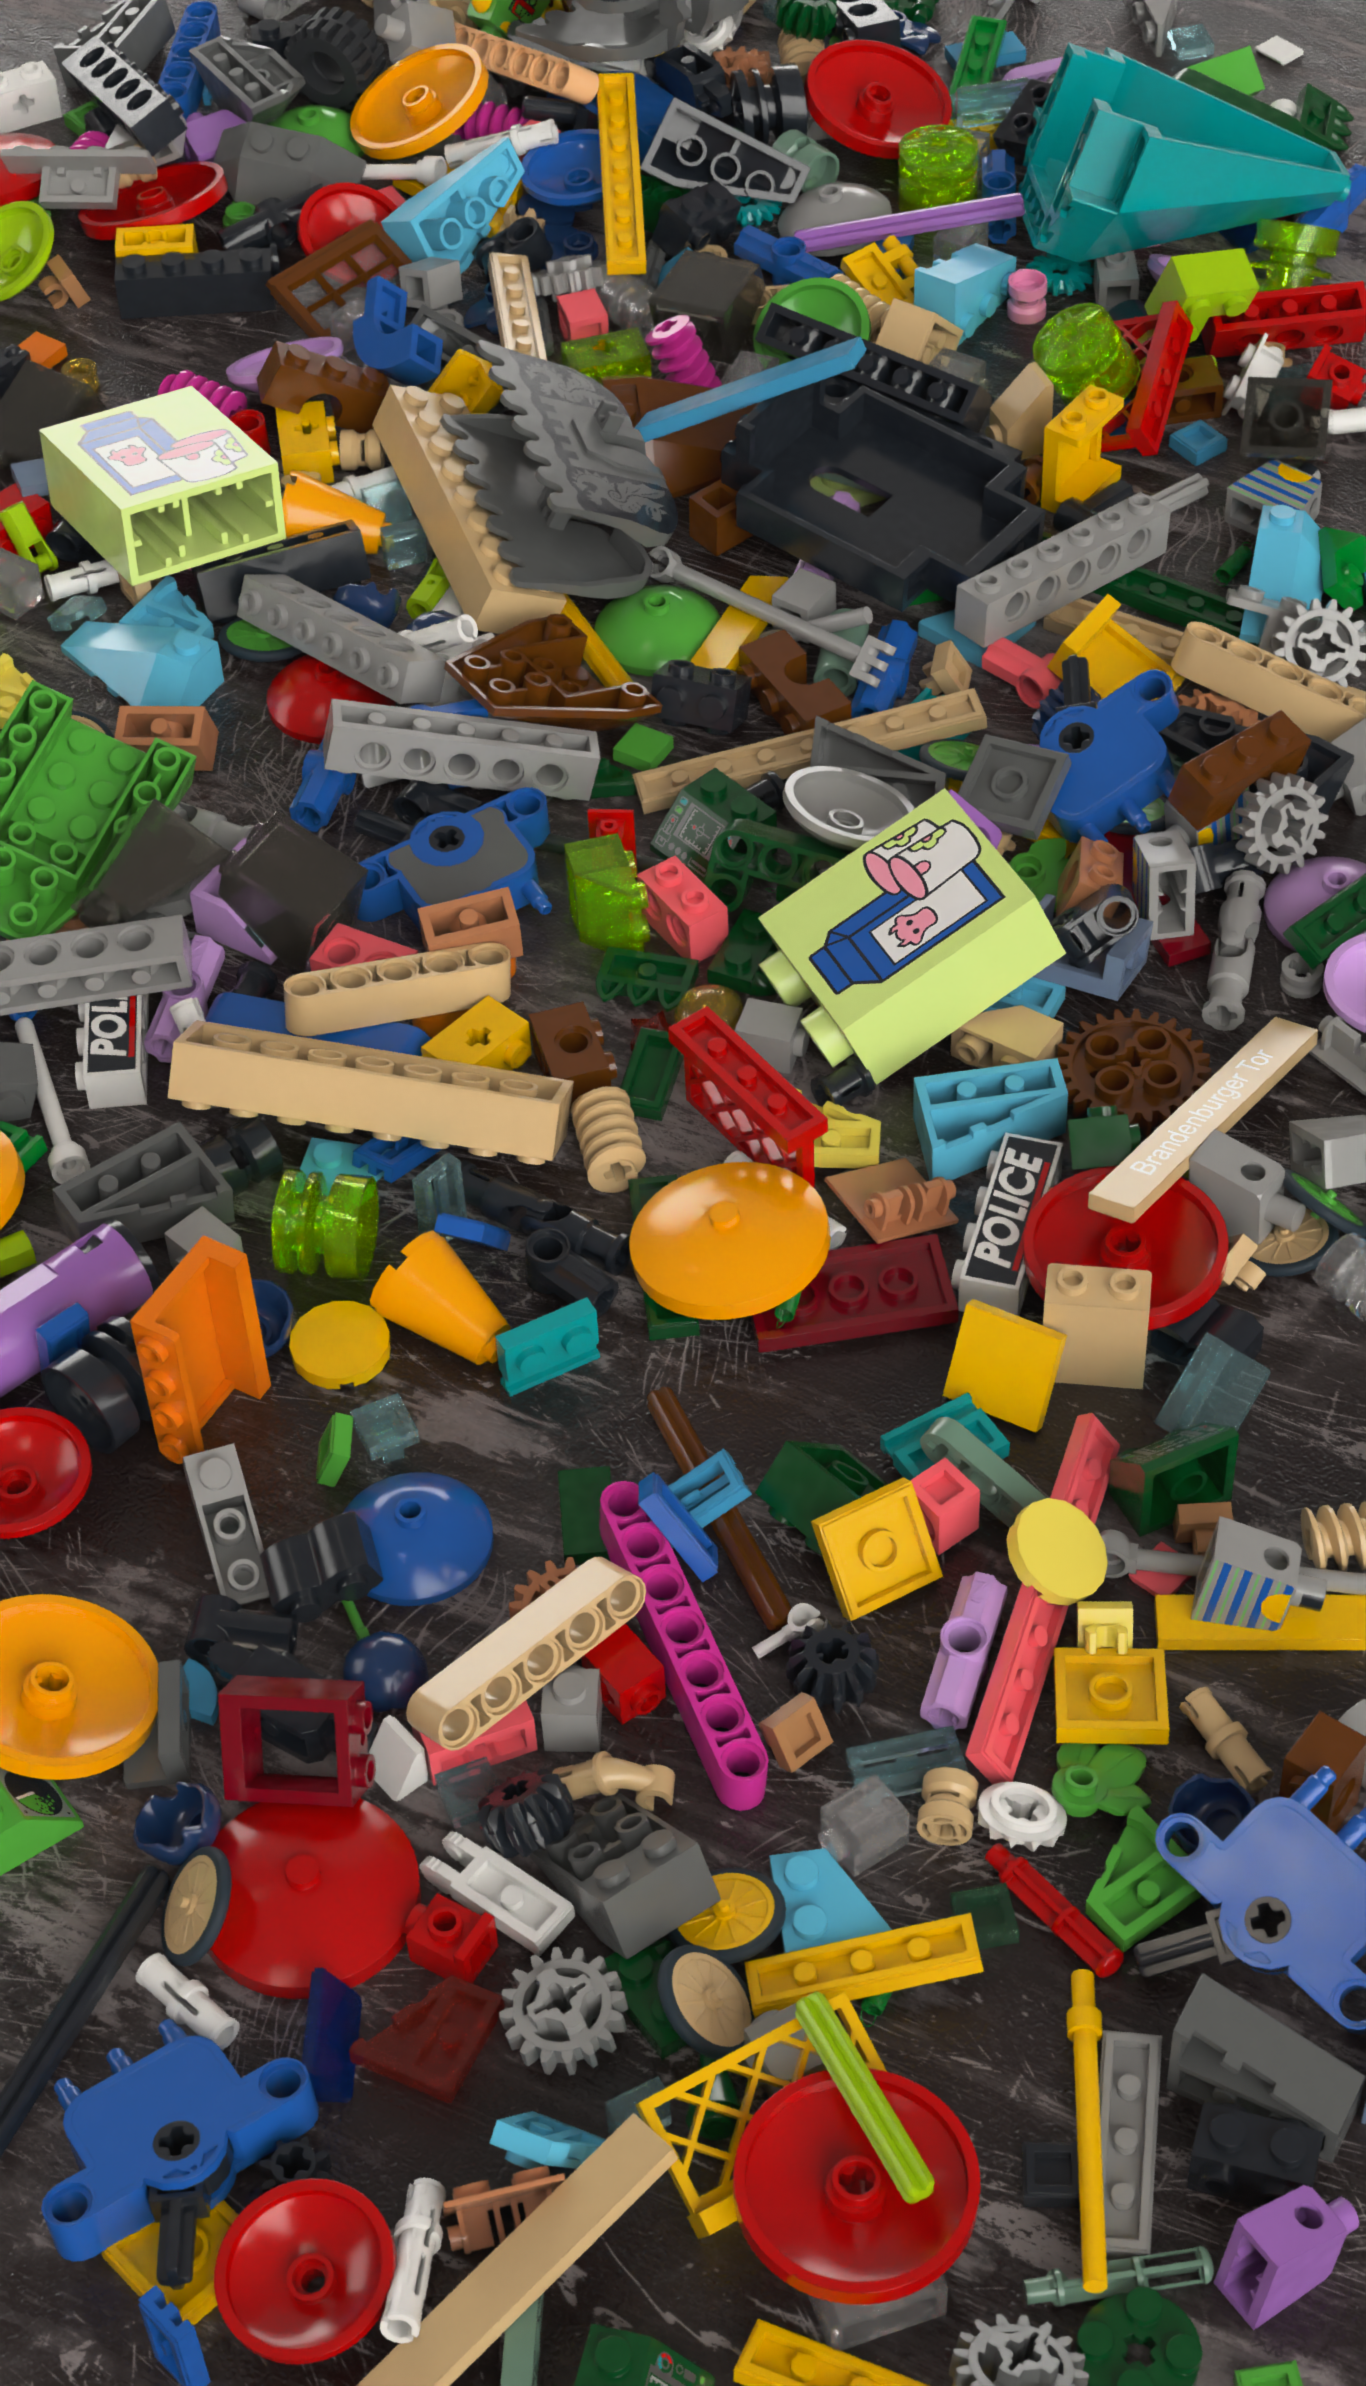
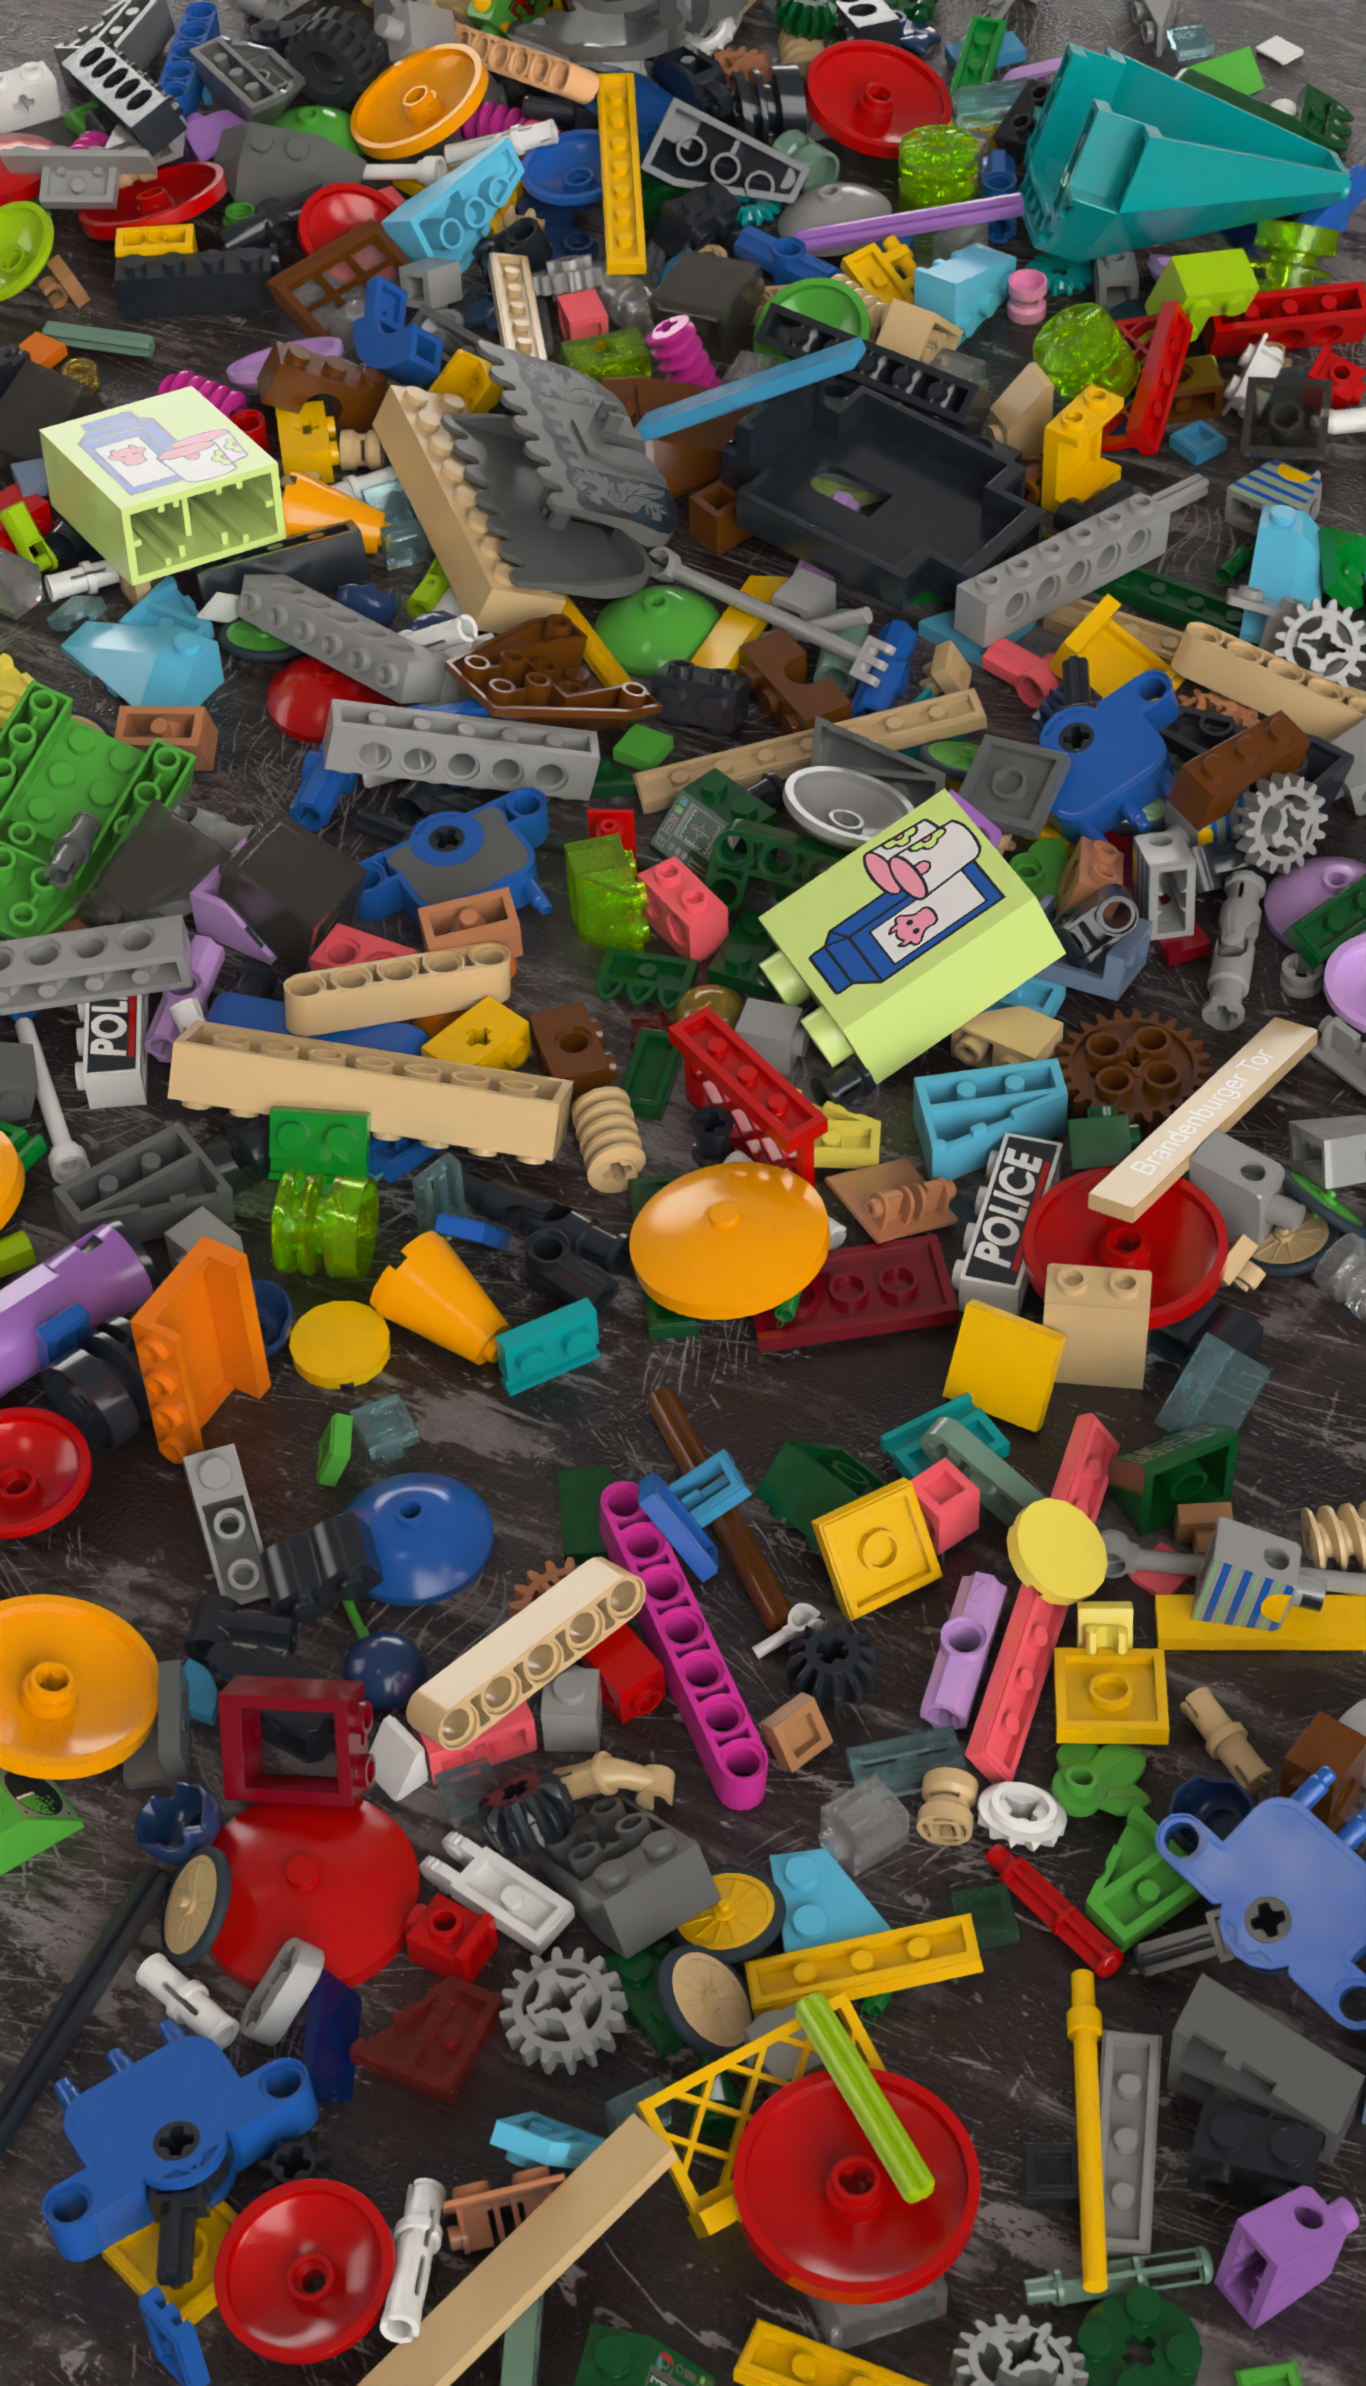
none -> sand green axle [42,321,156,358]
none -> dark grey pin [44,811,102,889]
none -> white piece [196,592,240,623]
none -> light grey beam [240,1937,325,2047]
none -> green plate [269,1106,371,1186]
none -> black bush [690,1106,735,1168]

